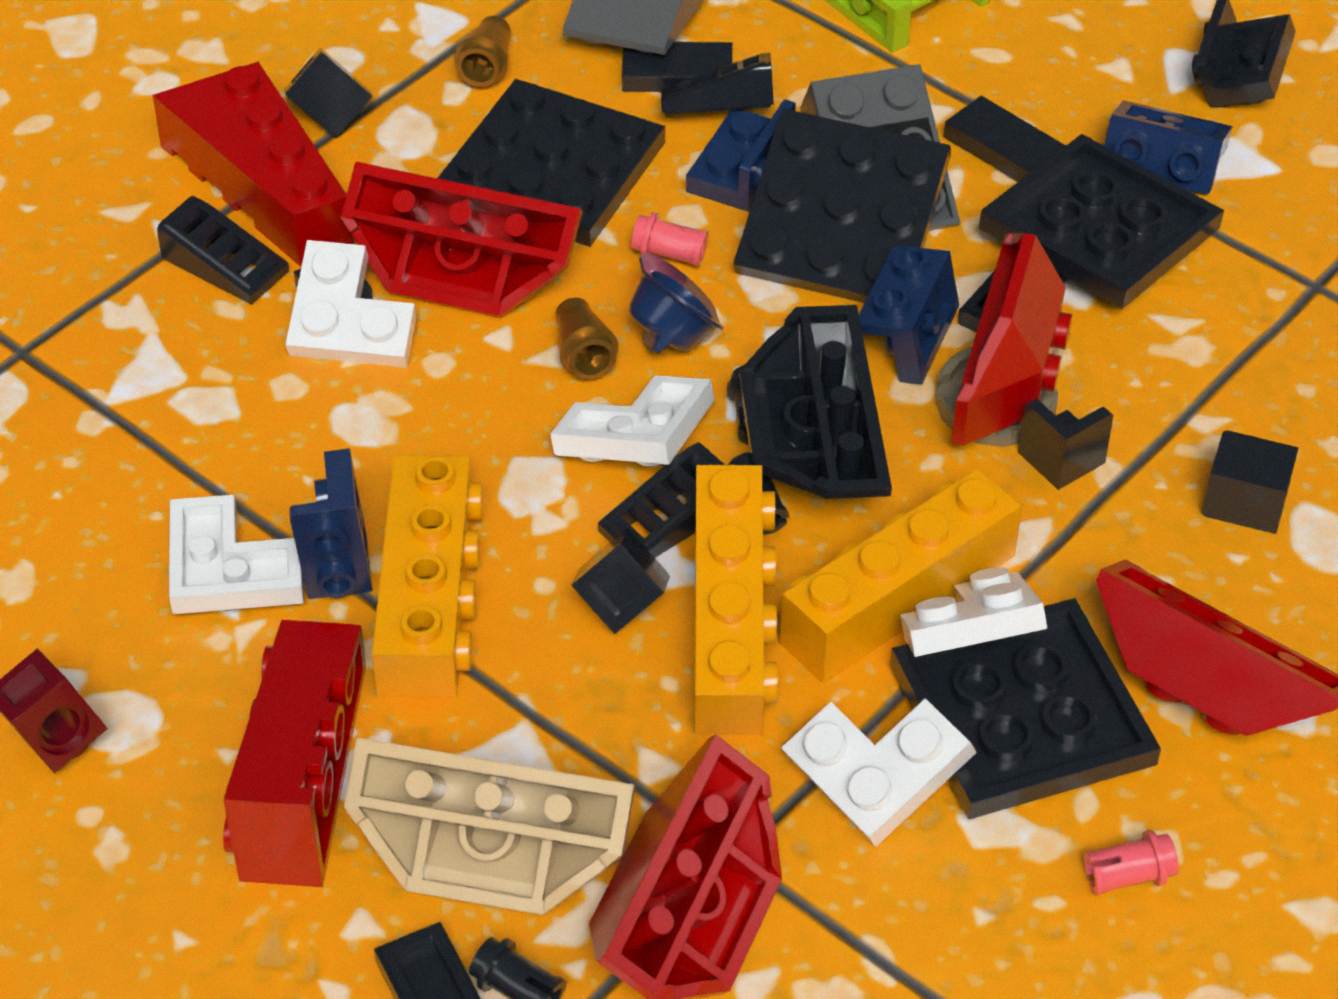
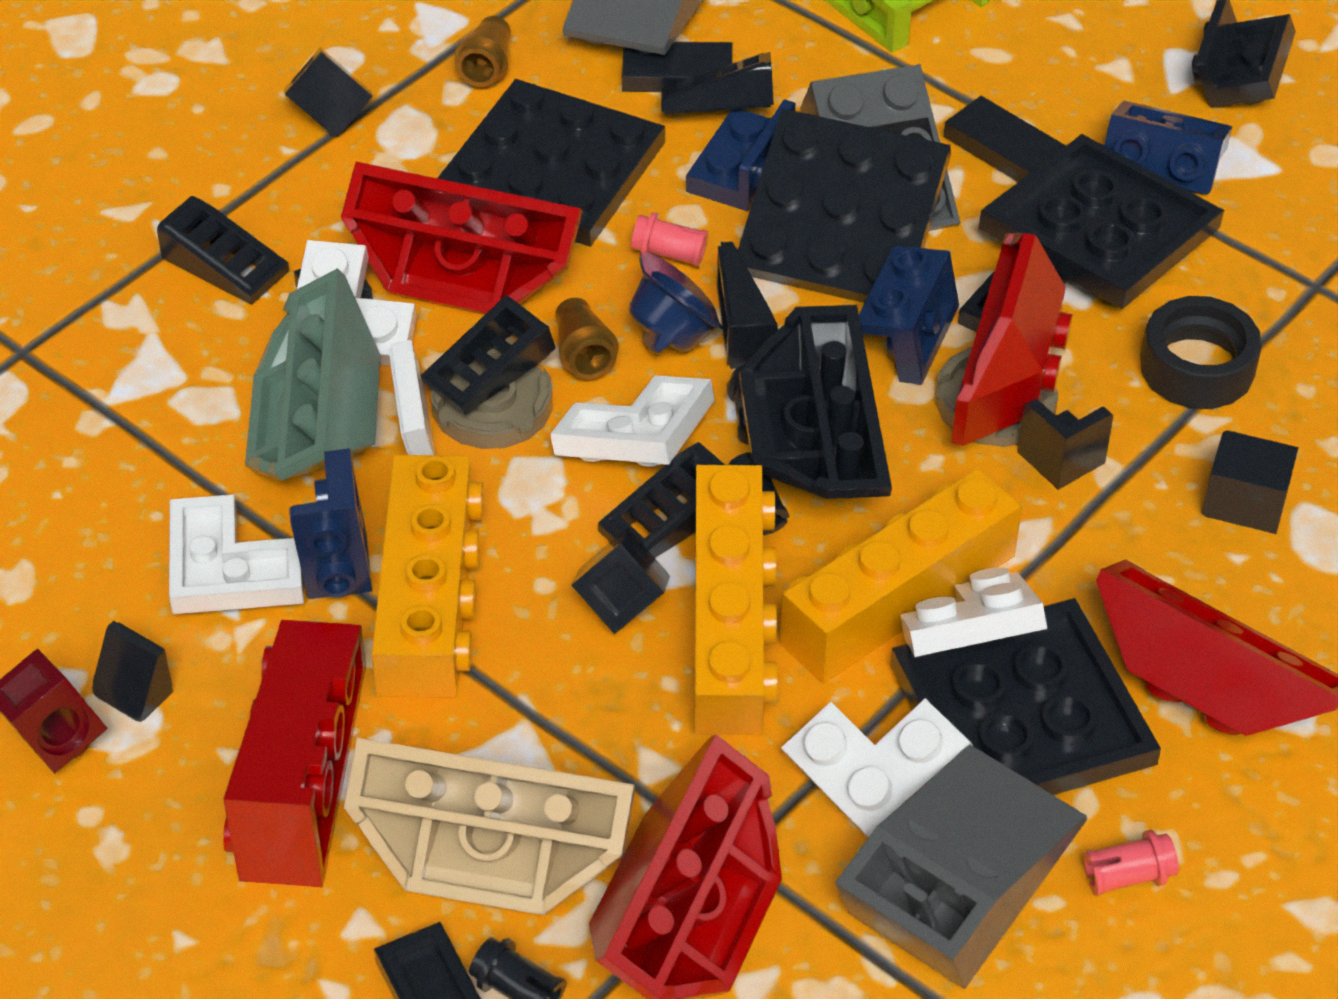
red wedge [152,61,353,266] -> none
none -> black slope [92,621,173,722]
none -> sand green wedge [245,268,380,481]
none -> white tile [389,339,436,455]
none -> black slope [420,295,556,415]
none -> dark tan tile [431,348,553,449]
none -> black slope [716,241,778,369]
none -> dark grey slope [835,745,1087,990]
none -> black tyre [1140,296,1262,409]

